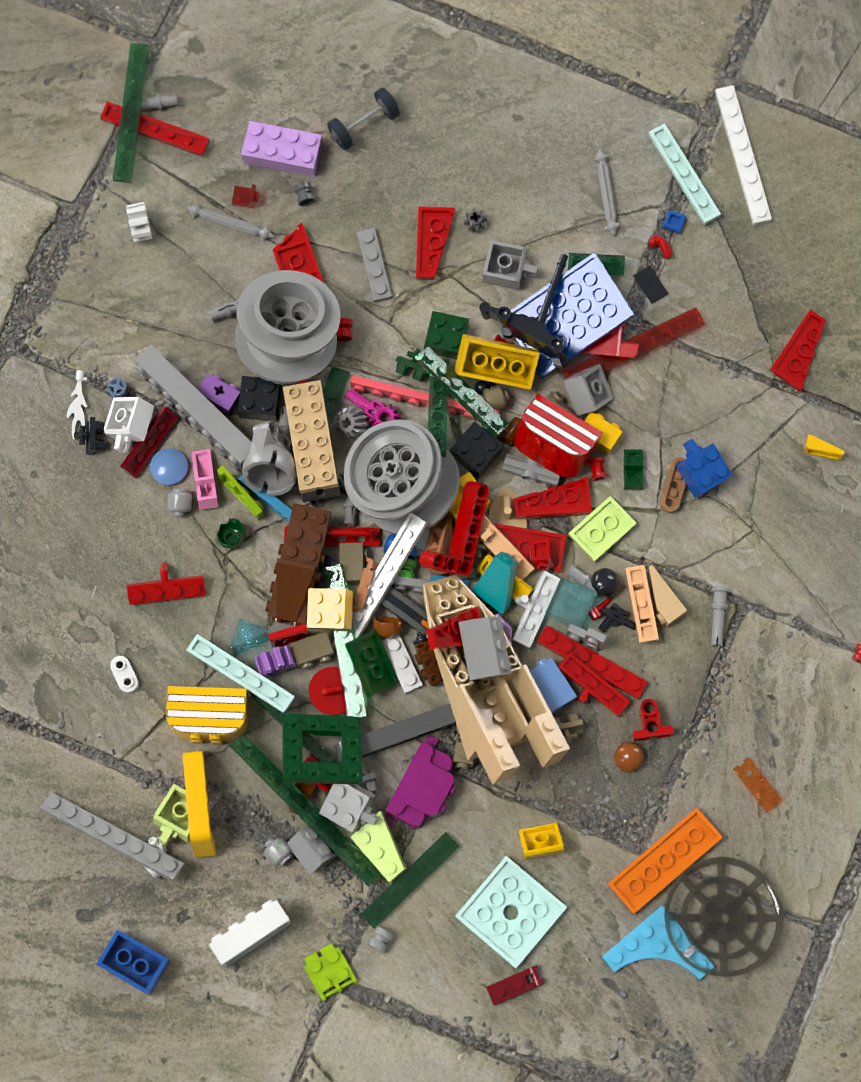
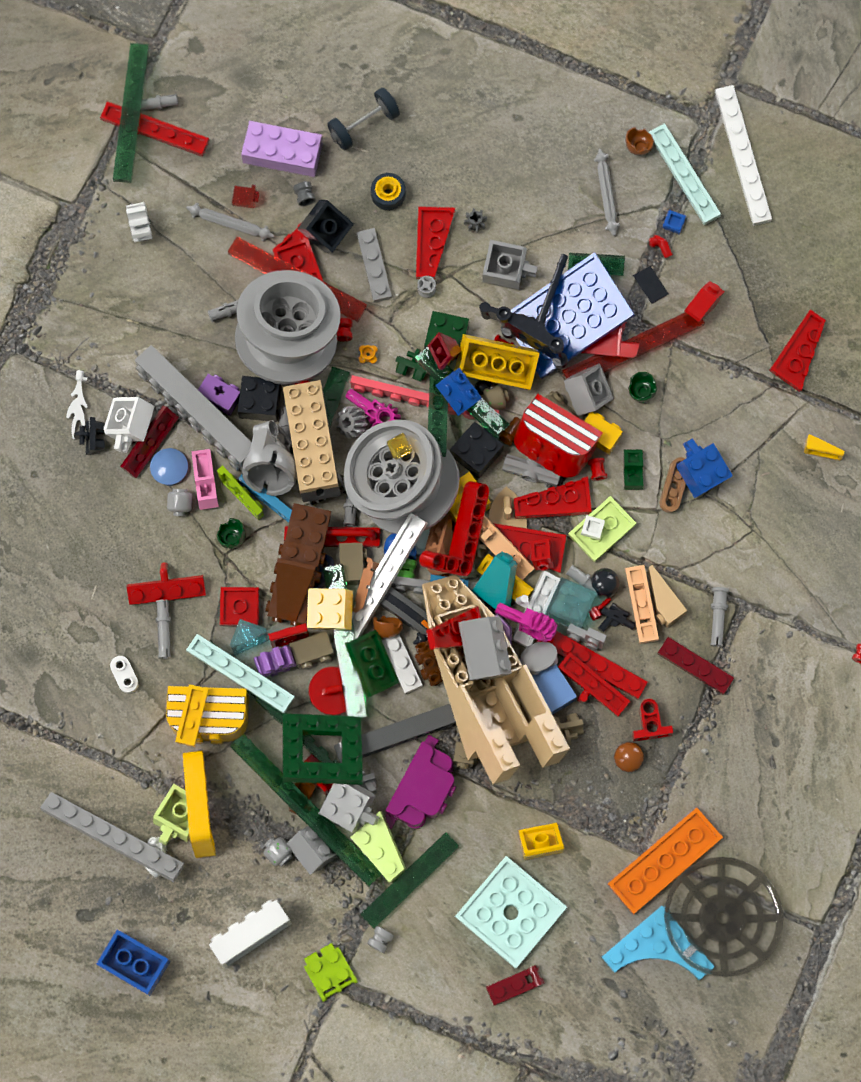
sand blue wheel [107,378,128,398] -> none
clear orange plate [733,757,782,813] -> none
none -> light grey pin [155,600,171,659]
none -> yellow plate [175,684,209,747]
none -> red plate [220,587,260,626]
none -> clear red plate [228,237,367,322]
none -> black brick [297,200,354,253]
none -> light orange plate [358,345,378,364]
none -> wheel [371,173,406,210]
none -> clear yellow plate [387,433,413,460]
none -> light grey wheel [417,276,436,298]
none -> dark red slope [427,332,461,370]
none -> blue bracket [436,368,481,416]
none -> dark pink gear [495,603,557,642]
none -> light grey dish [520,642,558,675]
none -> white plate [581,515,605,540]
none -> dark orange hair [625,127,654,155]
none -> dark green hair [628,372,657,402]
none -> dark red plate [657,637,734,695]
none -> red slope [684,281,725,322]

